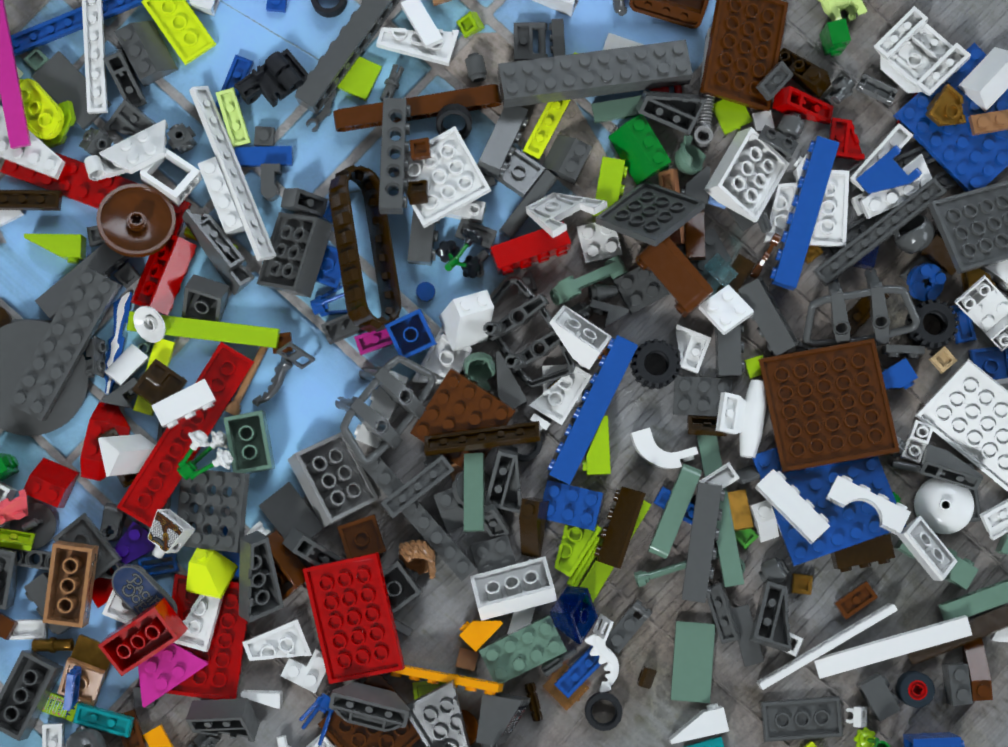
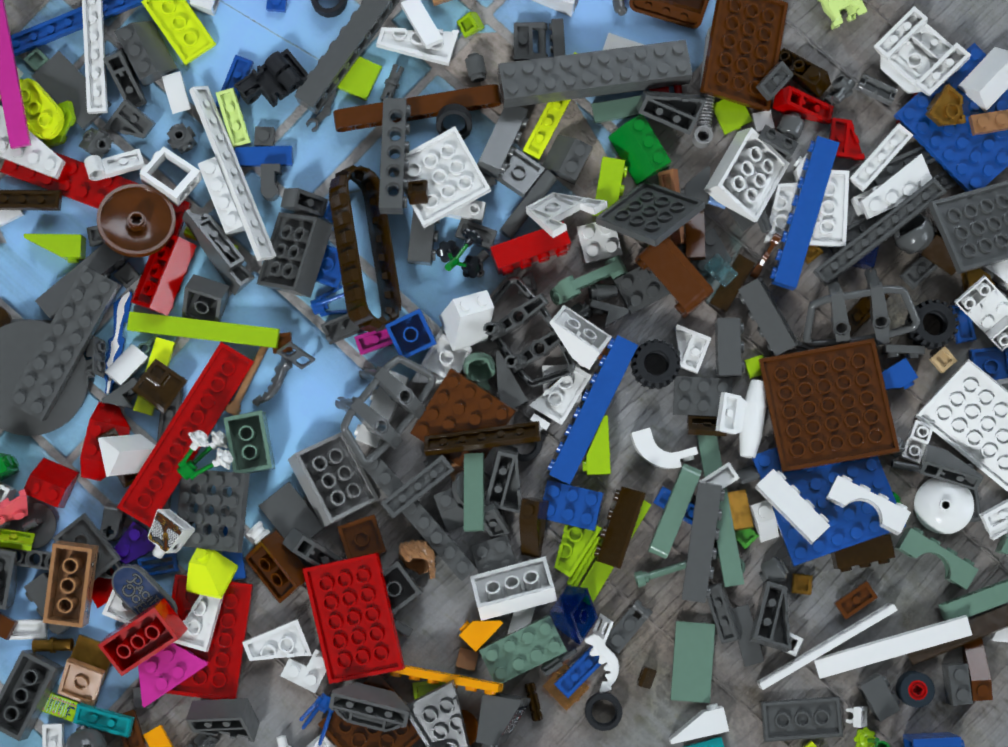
blue tile [63,666,82,711] -> none
white wing [99,119,168,174] -> none
white dish [133,306,166,343] -> none
white brick [151,379,216,429] -> none
dark grey wedge [239,531,284,623] -> none
white slope [241,690,283,709] -> none
reddish brown plate [409,137,432,161] -> none
blue tile [416,282,435,302] -> none
sand green hat [675,135,706,175] -> none
white plate [699,284,754,335] -> none
green brick [819,18,851,57] -> none
blue flag [856,145,922,194] -> none
white slope [898,515,958,581] -> none
blue plate [907,263,946,301] -> none
none -> white slope [162,71,191,114]

